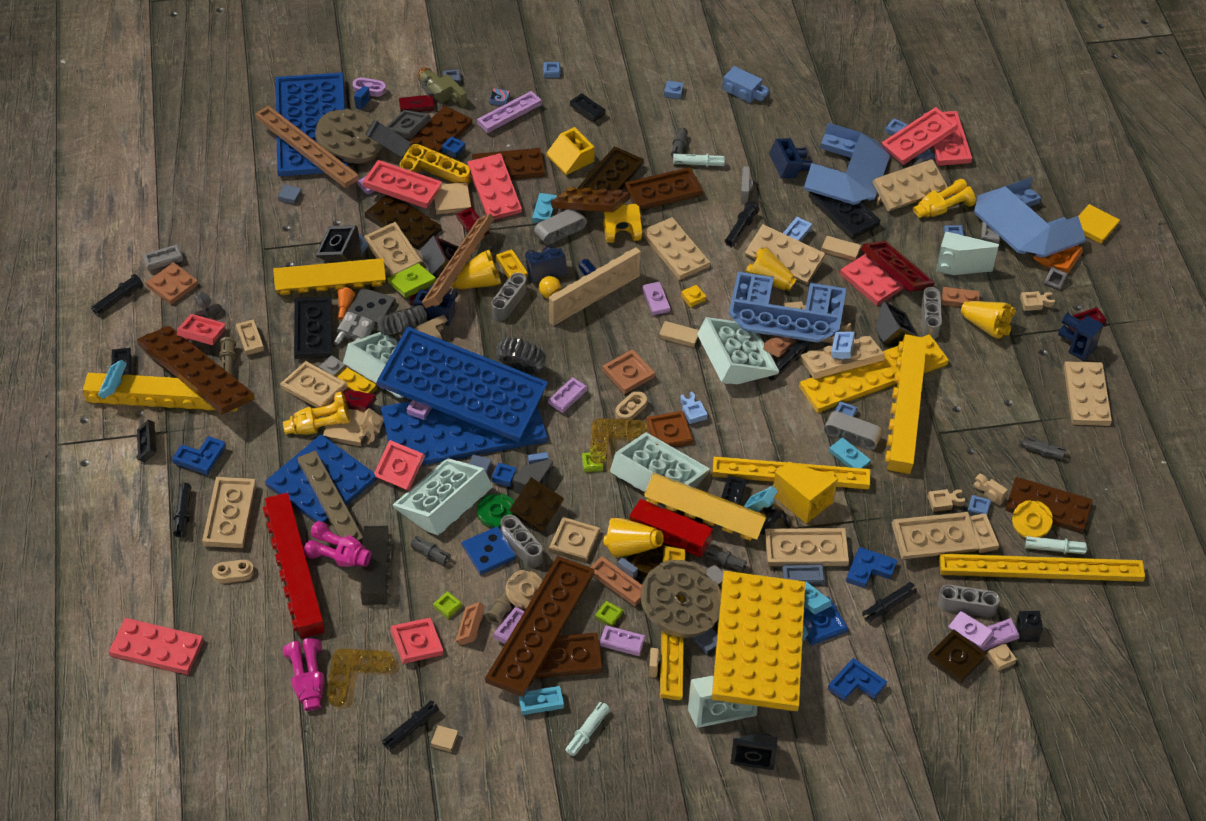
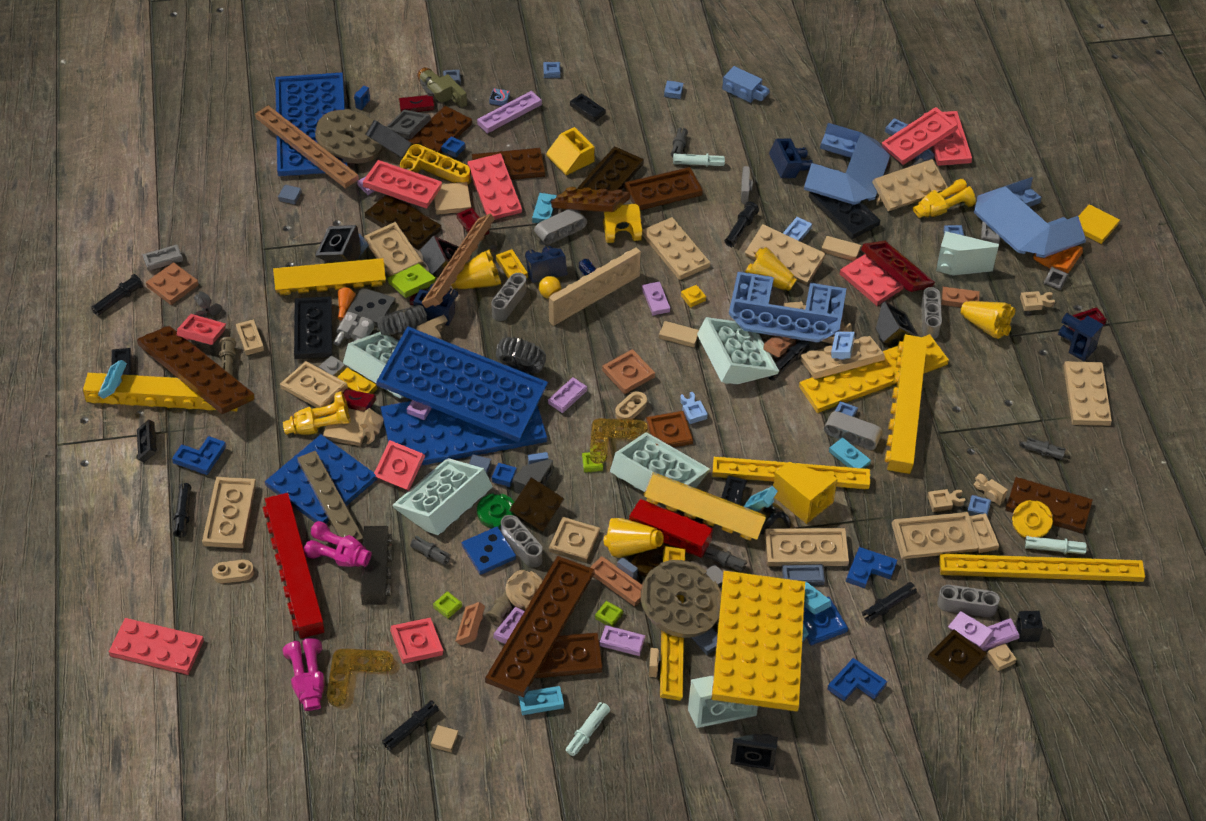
lavender plate [353,77,386,97] -> none

